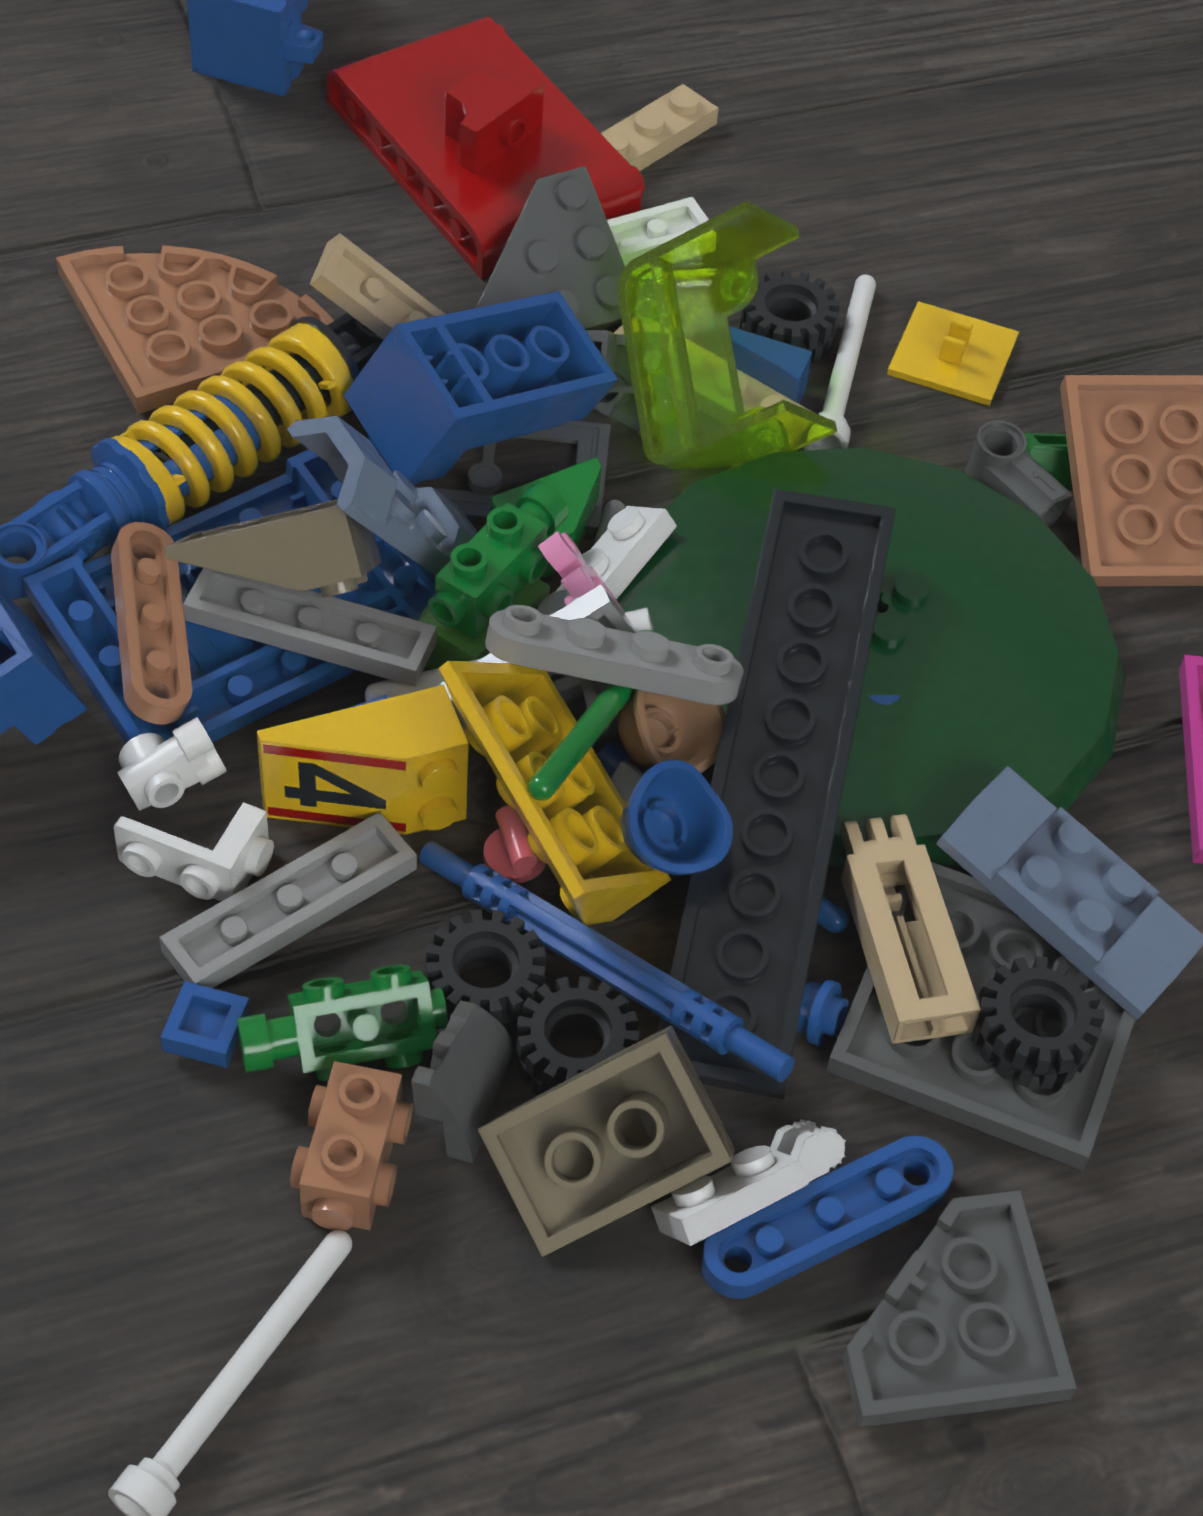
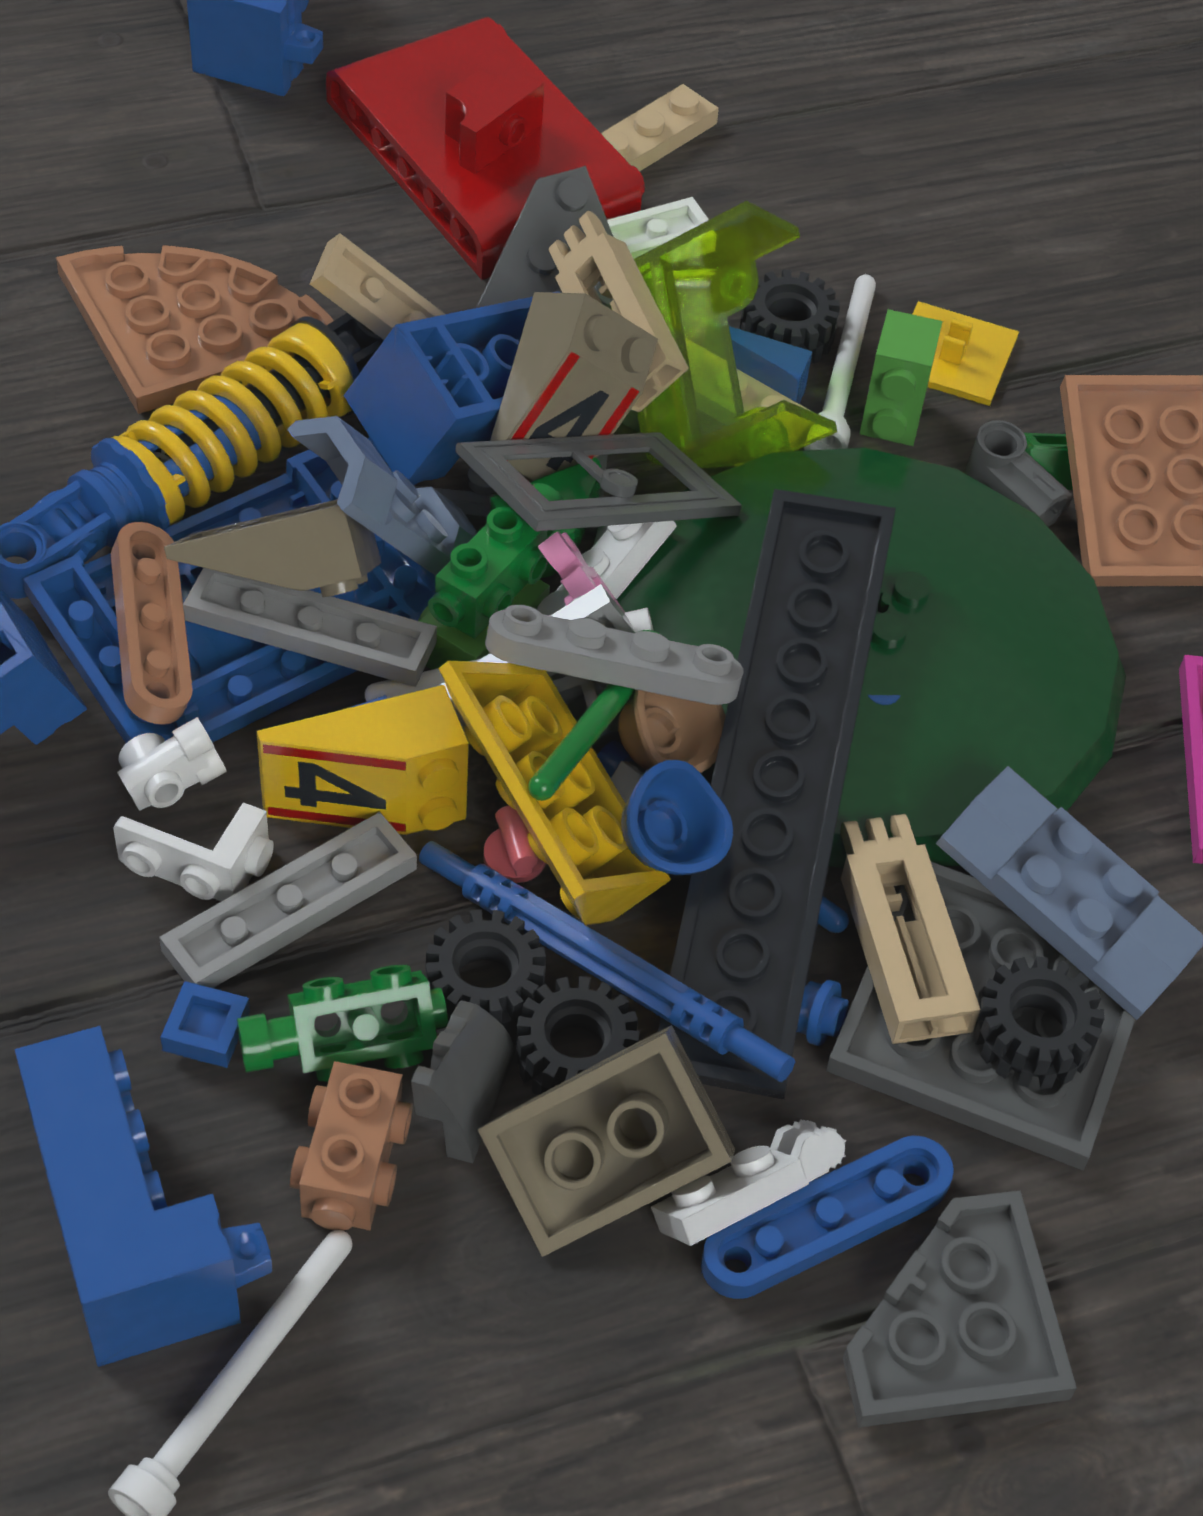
none -> blue hinge [15,1026,272,1367]
none -> dark grey door [456,432,742,531]
none -> dark tan slope [490,292,658,482]
none -> tan hinge [549,211,689,412]
none -> bright green brick [860,309,943,446]

